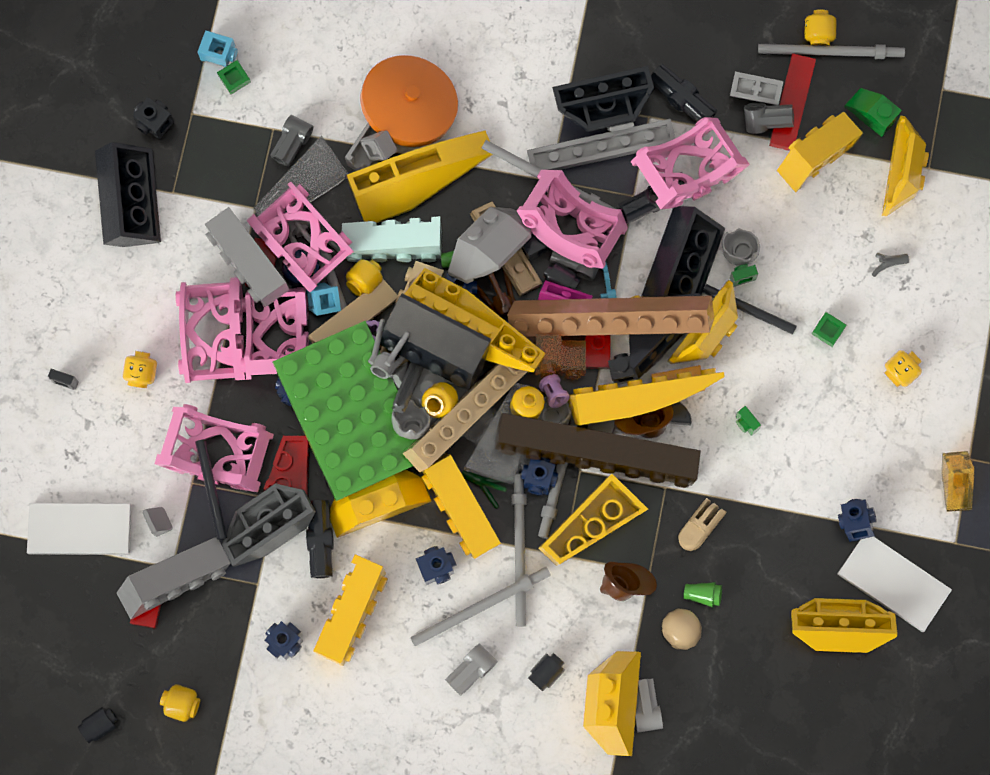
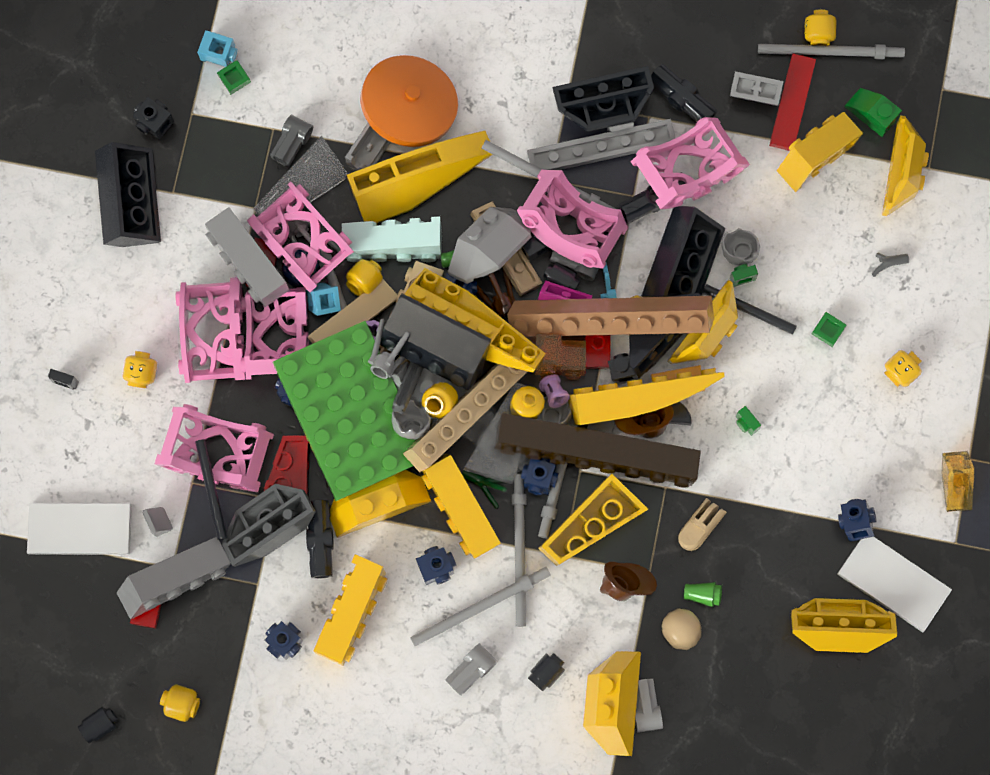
light grey slope [360,131,397,161] -> none
dark grey piece [744,102,794,134] -> none

